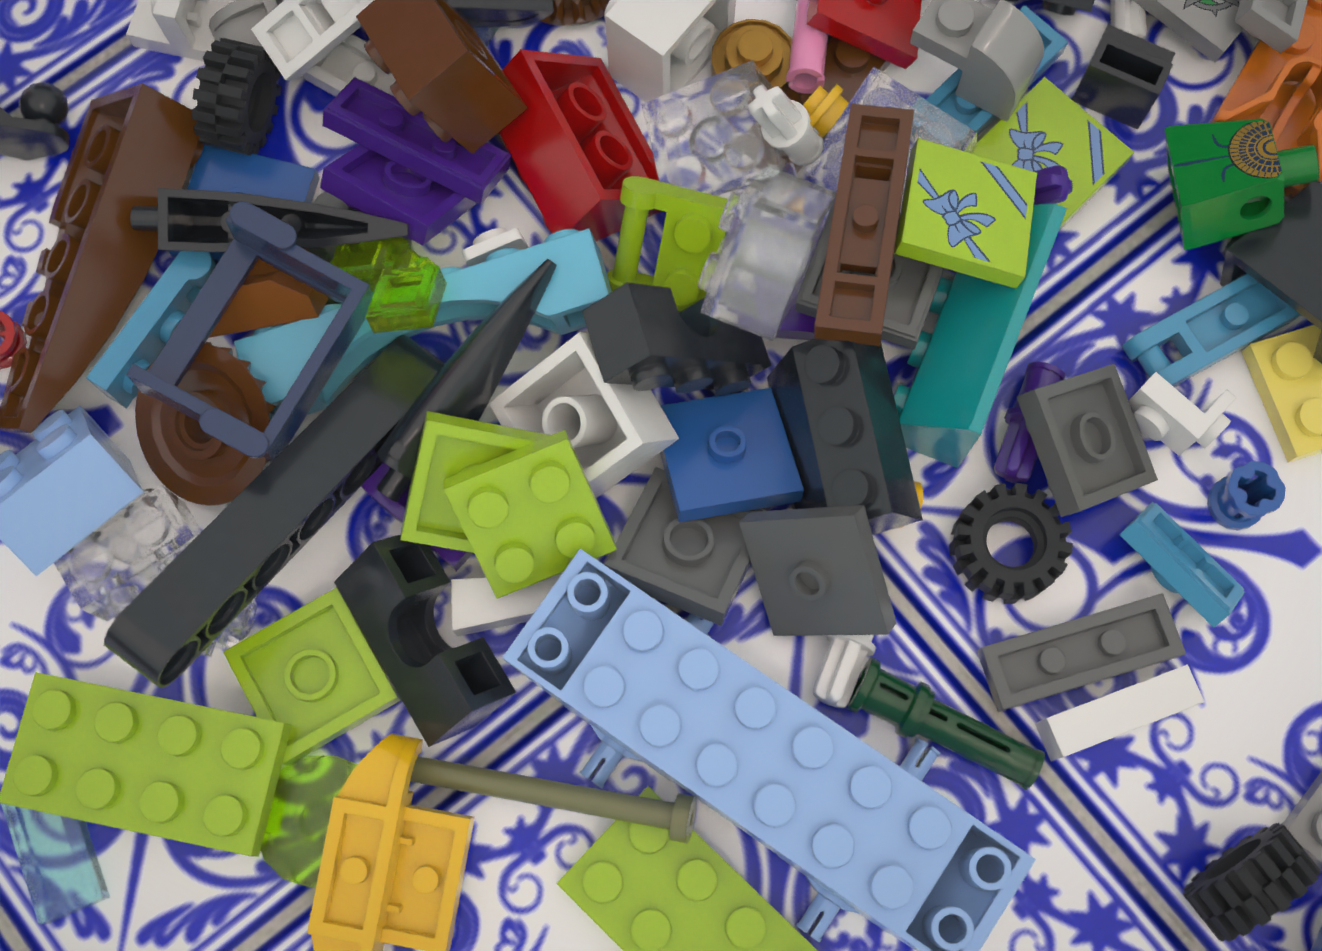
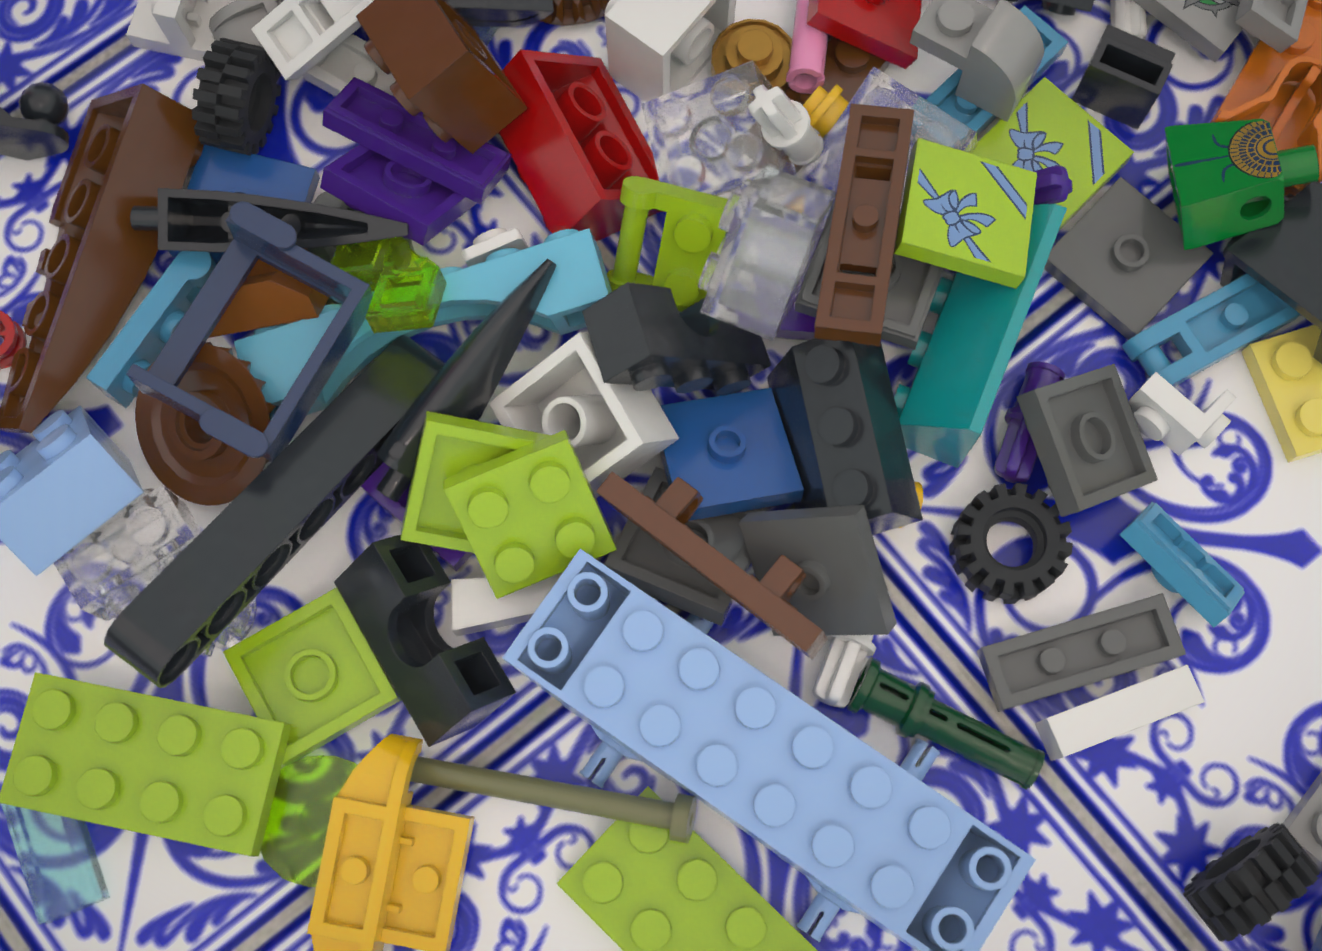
blue bush [1207,461,1286,531] -> none
none -> reddish brown hinge [596,471,828,660]
none -> dark grey plate [1044,177,1213,340]

